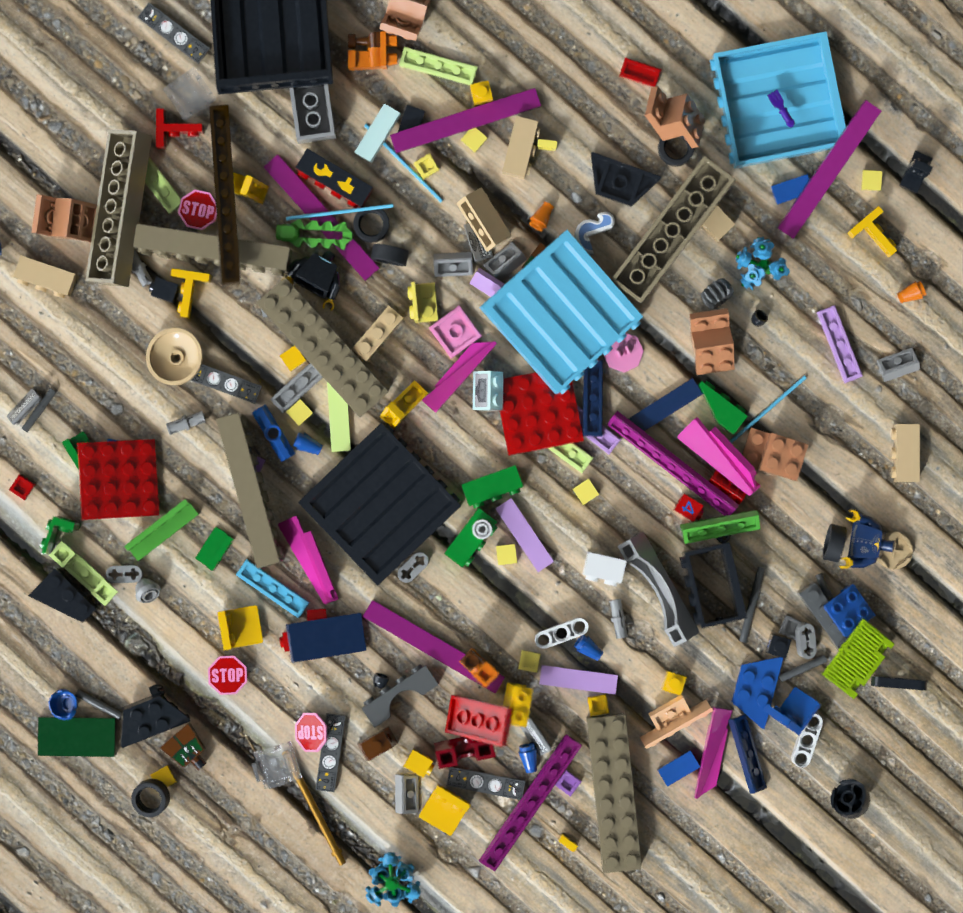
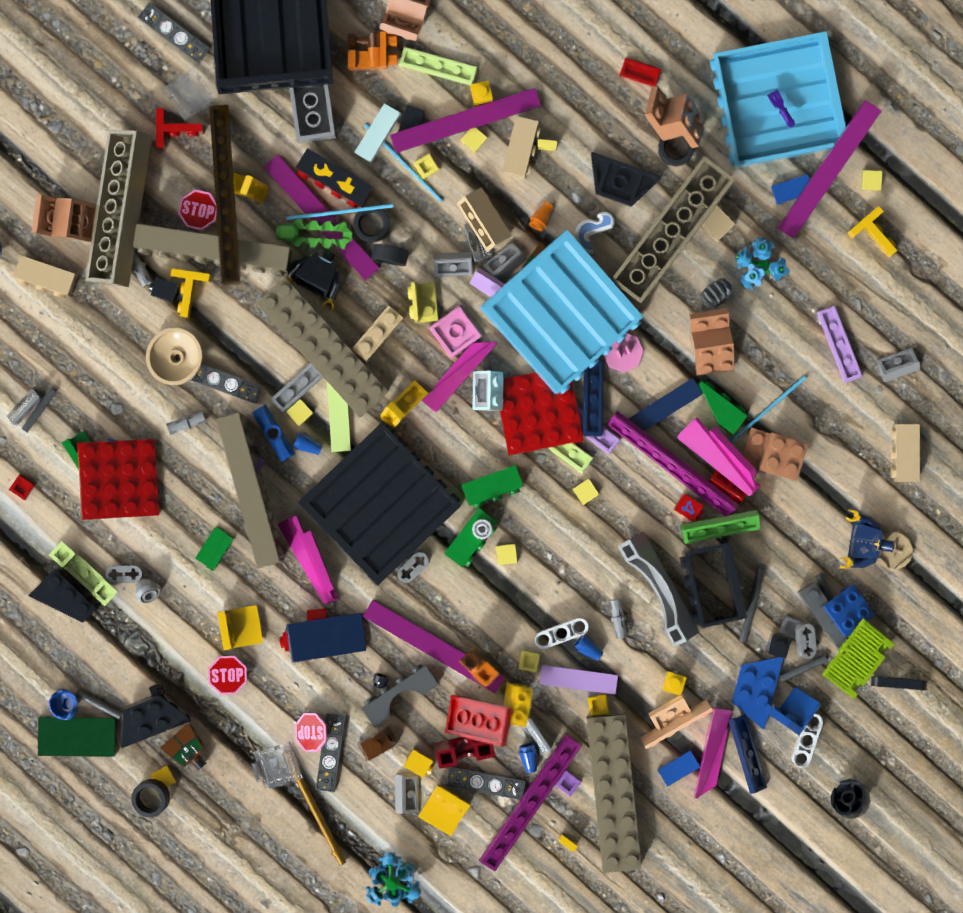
green bracket [40,516,81,554] -> none
bright green fence [124,499,199,561] -> none
yellowish green tile [145,157,181,214] -> none
medium azure tile [236,559,310,618] -> none
yellow tile [280,346,306,372] -> none
lavender tile [496,498,554,572] -> none
white brick [582,552,626,586] -> none
black hinge [751,310,768,327] -> none
black tyre [823,524,846,563] -> none
orange cone [897,281,927,304] -> none
black bracket [899,150,933,194] -> none

